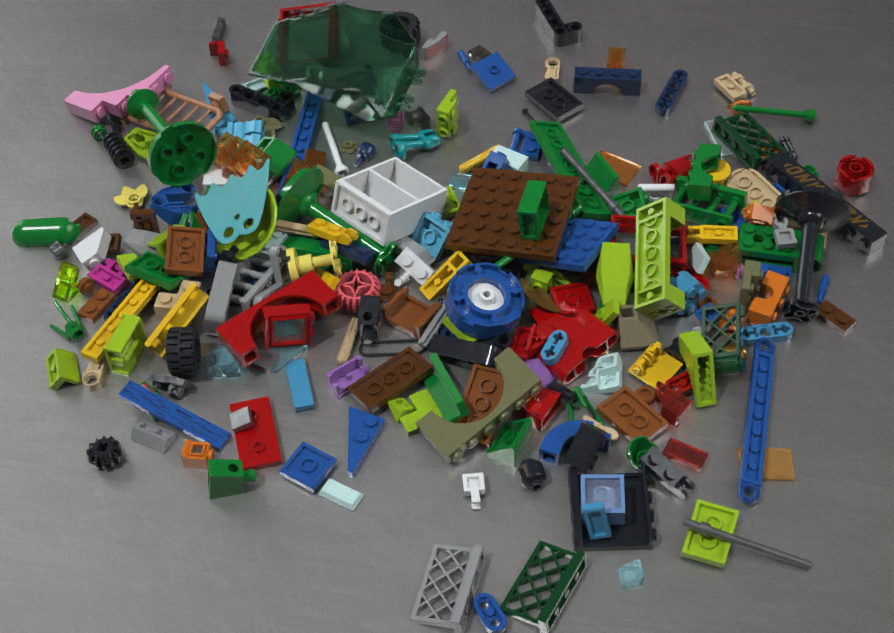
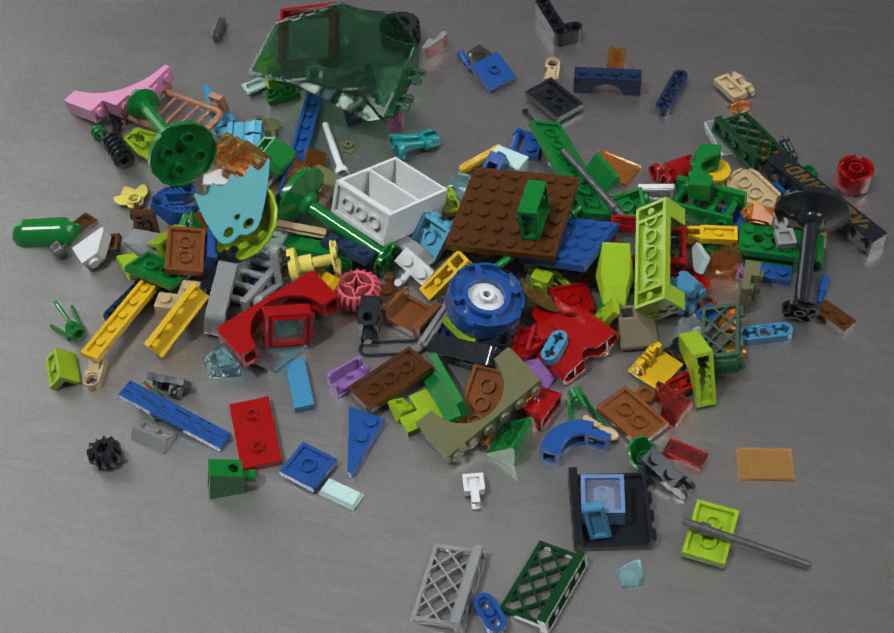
clear neon green slope [52,261,81,303] -> none
dark orange plate [77,277,95,295] -> none
dark orange plate [77,288,117,324] -> none
dark pink plate [87,258,128,294] -> none
lime window [103,313,147,377] -> none
black tyre [166,326,201,376] -> none
orange window [181,439,215,470] -> none
red bracket [209,41,229,66] -> none
black beam [229,84,296,123] -> none
flat silver tile [229,406,253,433] -> none
yellow hinge [307,218,359,246] -> none
tan axle [336,317,359,365] -> none
dark blue piece [354,142,376,168] -> none
clear smoke piece [404,106,431,133] -> none
lime plate [436,89,459,139] -> none
black head [517,458,547,491] -> none
black axle [547,381,577,403] -> none
black slope [564,421,607,473] -> none
light aqua slope [580,352,624,394] -> none
green piece [732,105,816,123] -> none
blue plate [737,337,775,505] -> none
orange arch [746,270,791,325] -> none

